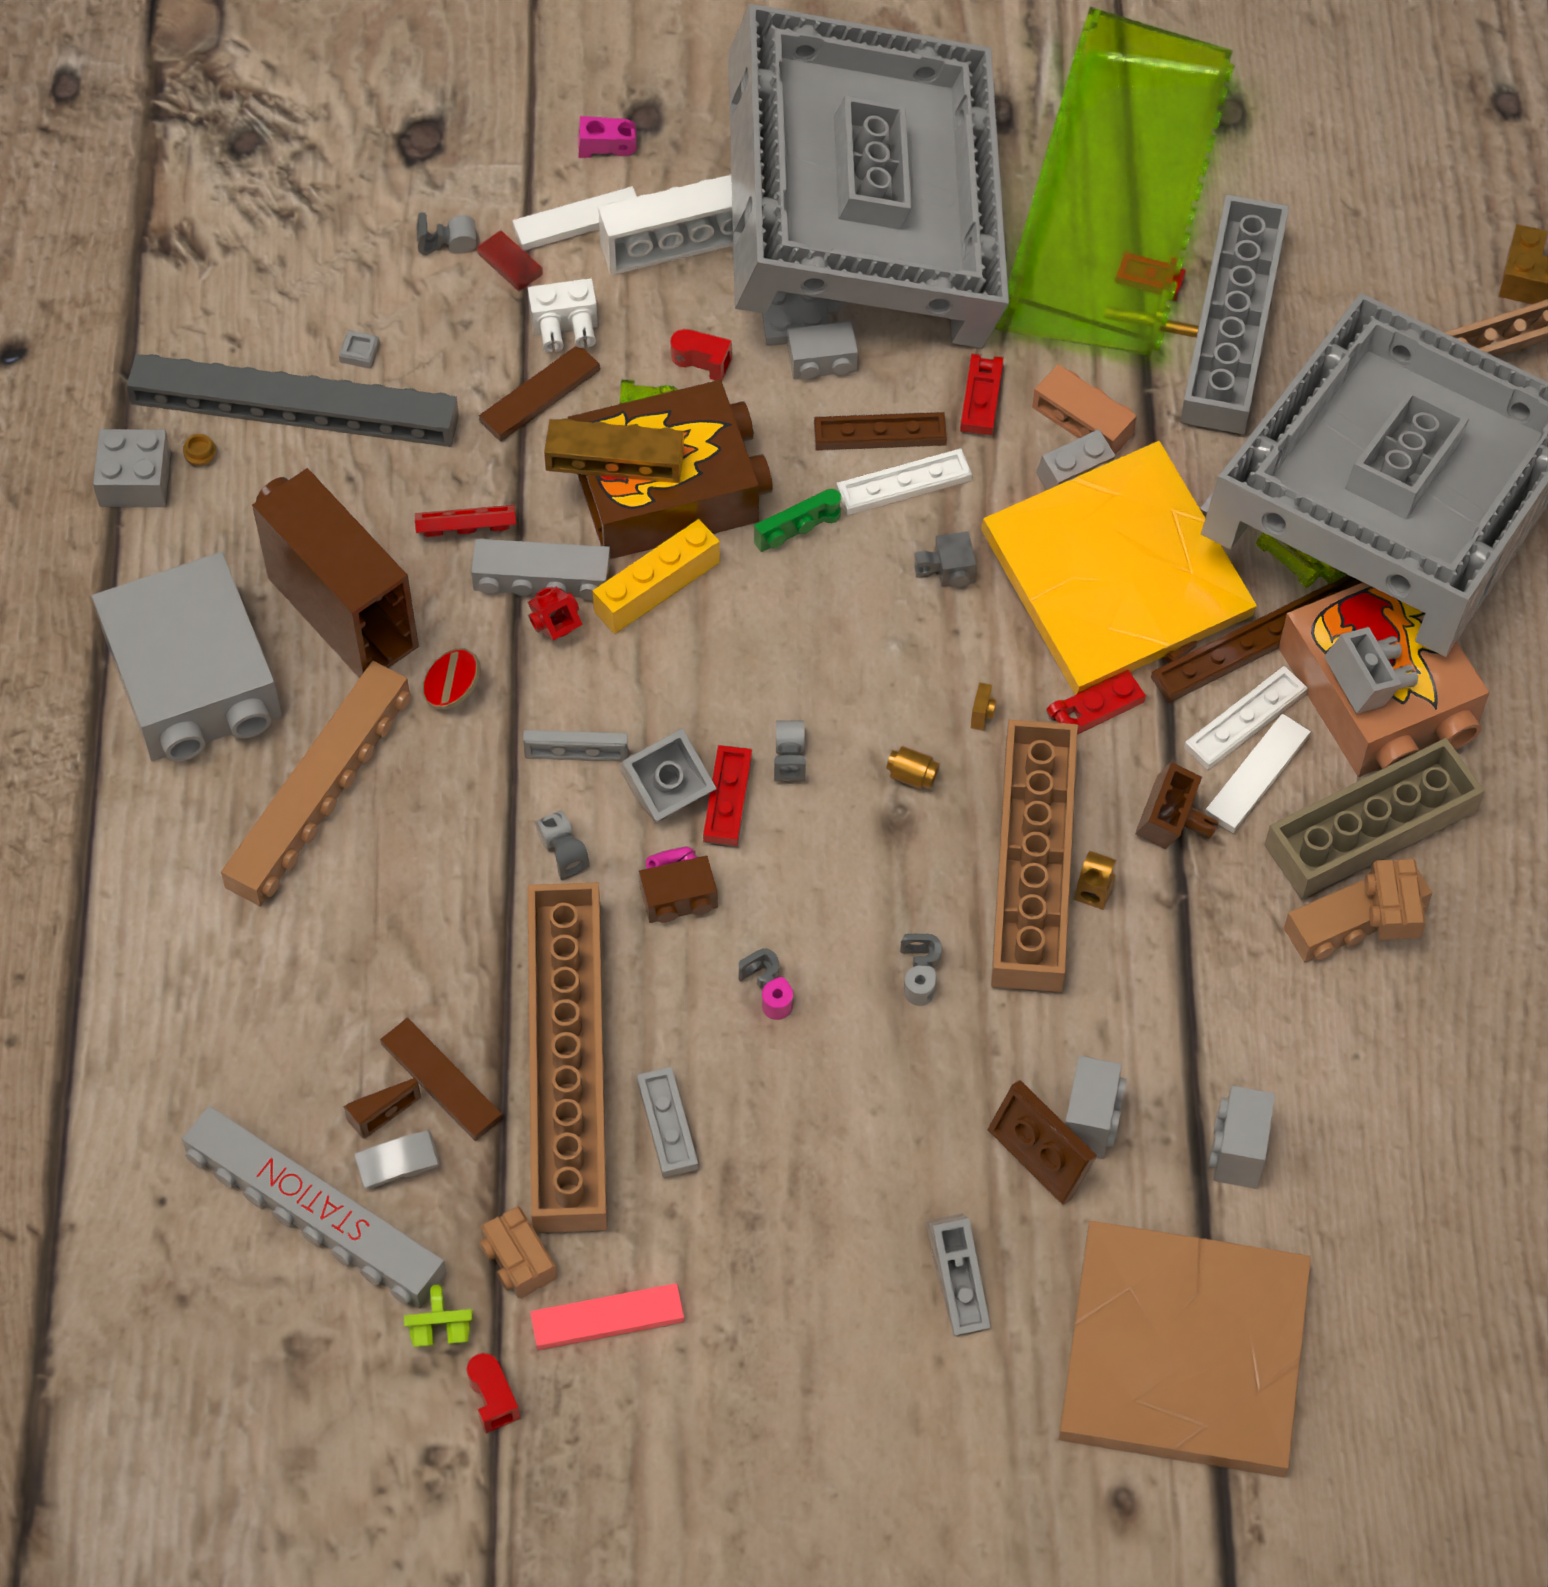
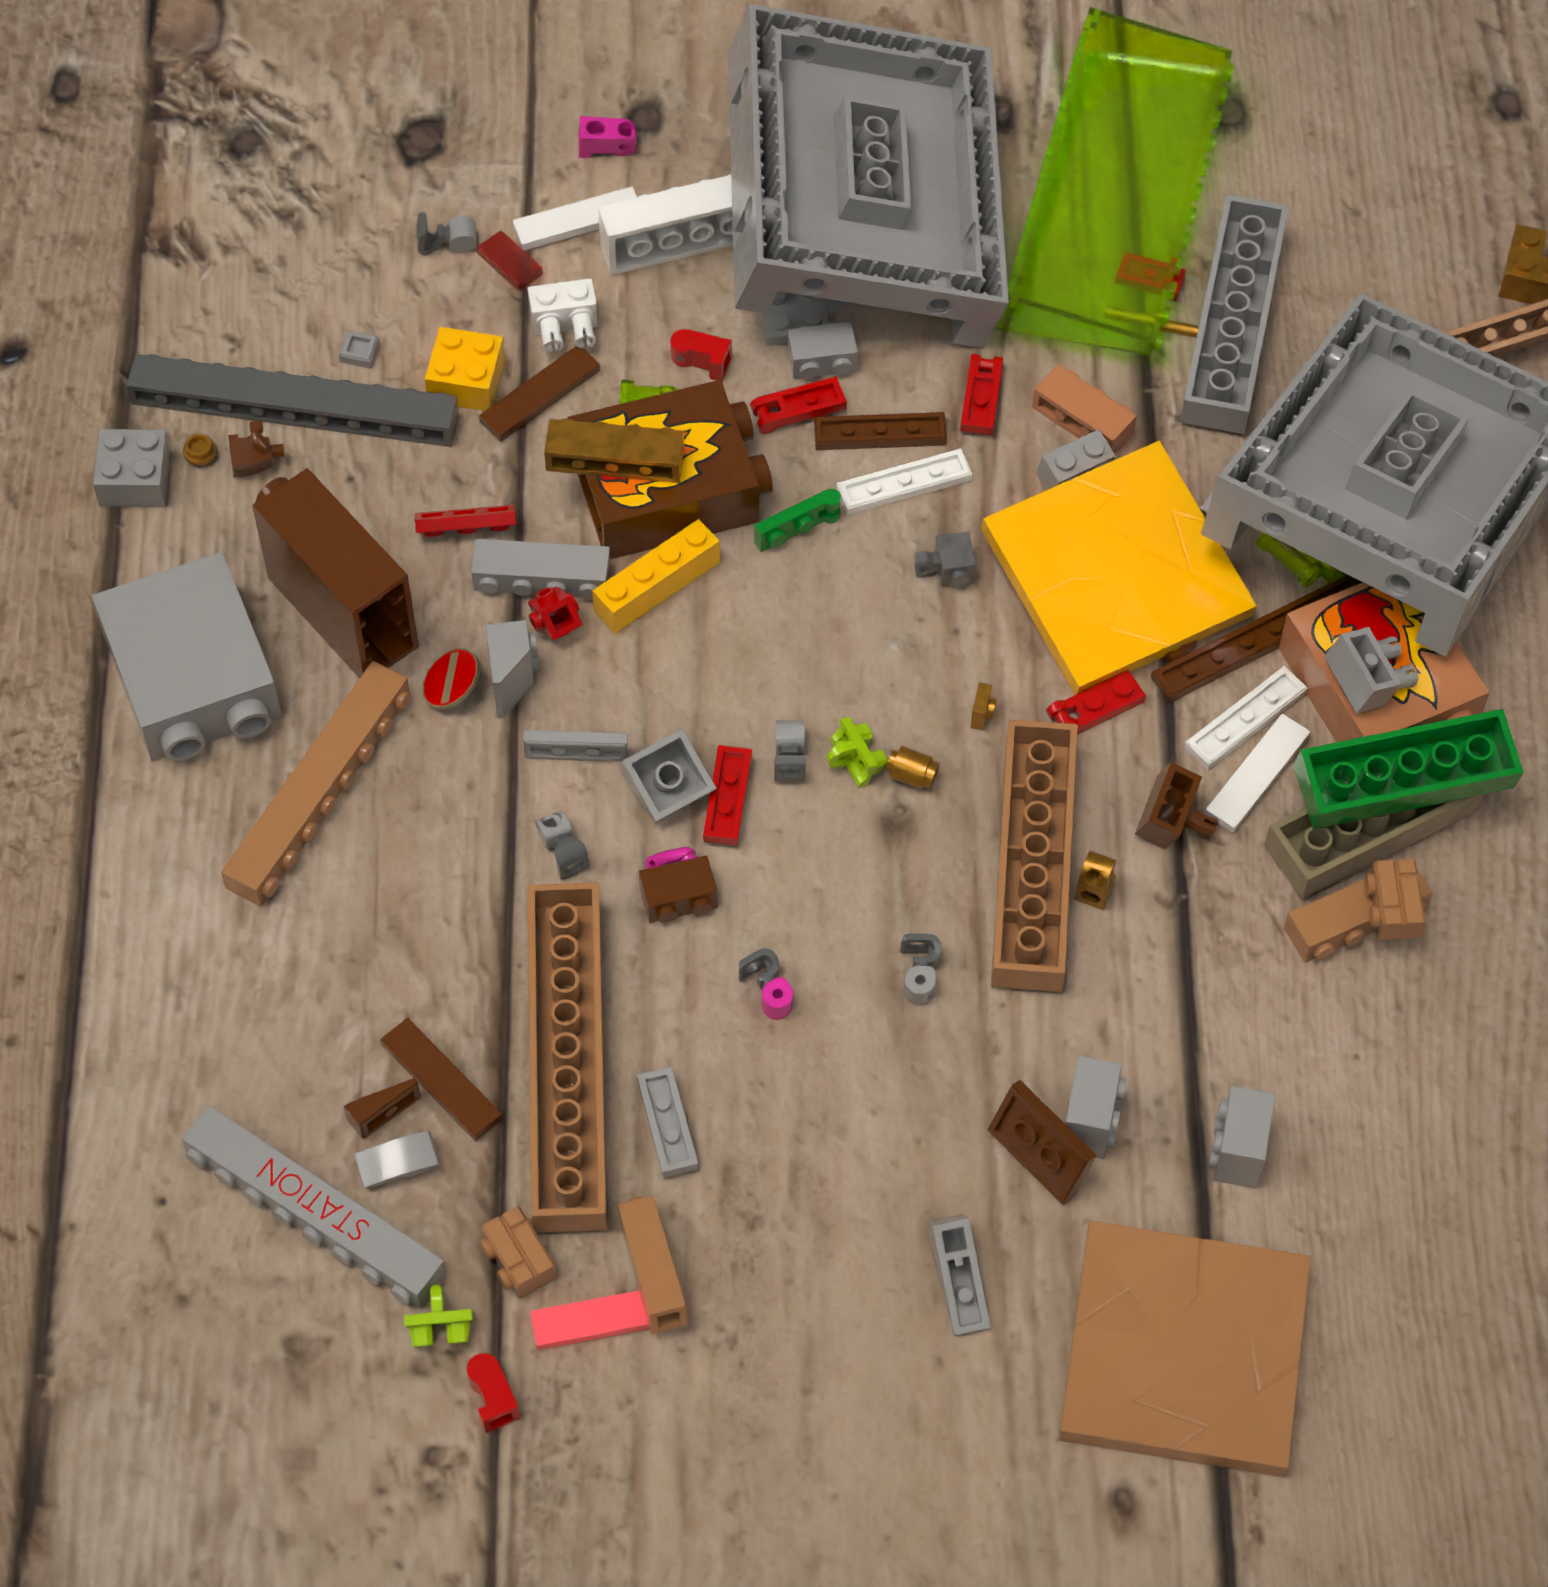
none -> reddish brown piece [228,420,285,477]
none -> yellow brick [425,327,505,411]
none -> light grey slope [485,620,539,718]
none -> medium nougat brick [617,1195,688,1335]
none -> red plate [750,376,847,434]
none -> lime hips [826,717,888,787]
none -> green brick [1294,709,1524,829]

